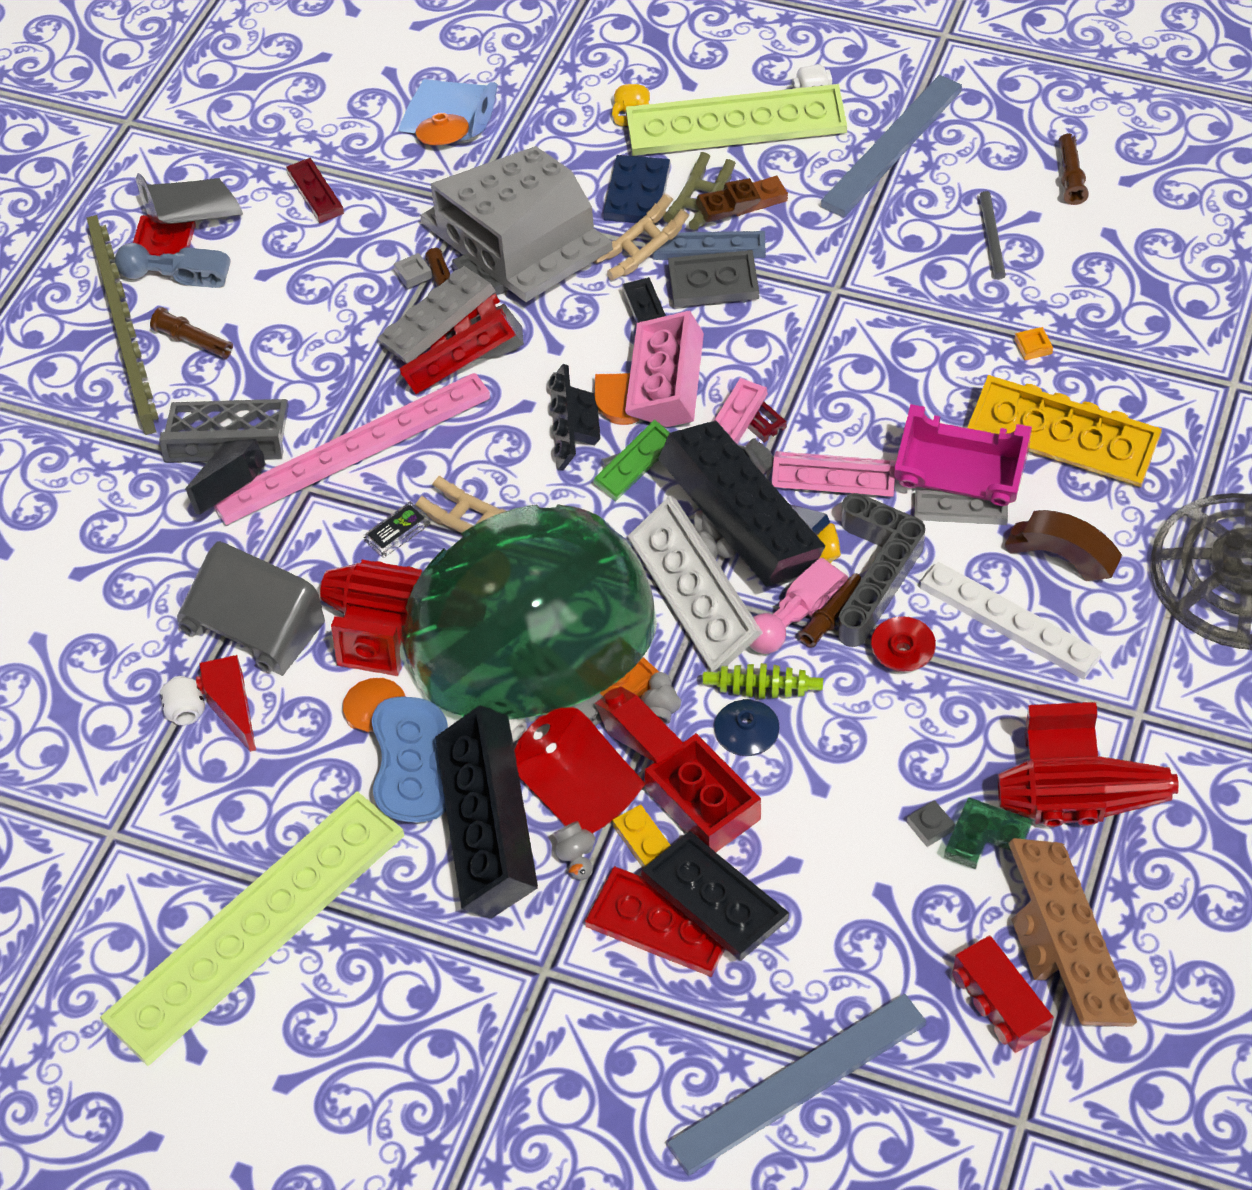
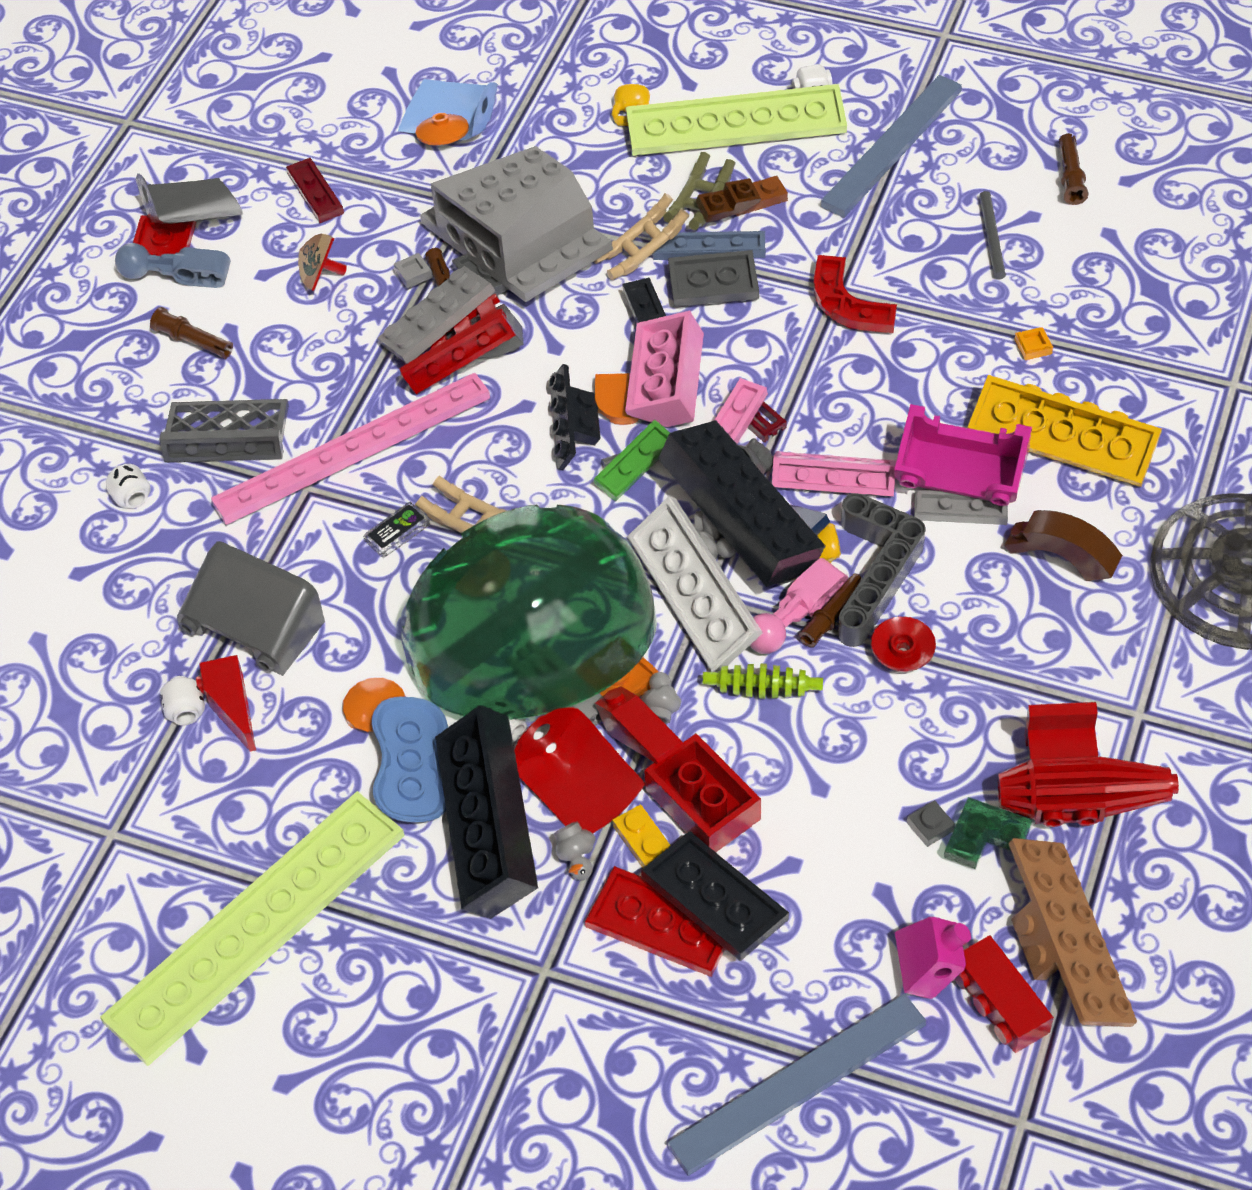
olive plate [86,215,159,435] -> none
black slope [185,439,266,514] -> none
red piece [320,559,486,676] -> none
dark blue plate [603,155,671,225] -> none
dark blue dish [714,699,780,756] -> none
white plate [920,561,1102,680] -> none
none -> white head [105,464,150,508]
none -> shield [298,233,347,291]
none -> red plate [814,255,897,333]
none -> dark pink torso [895,917,971,999]

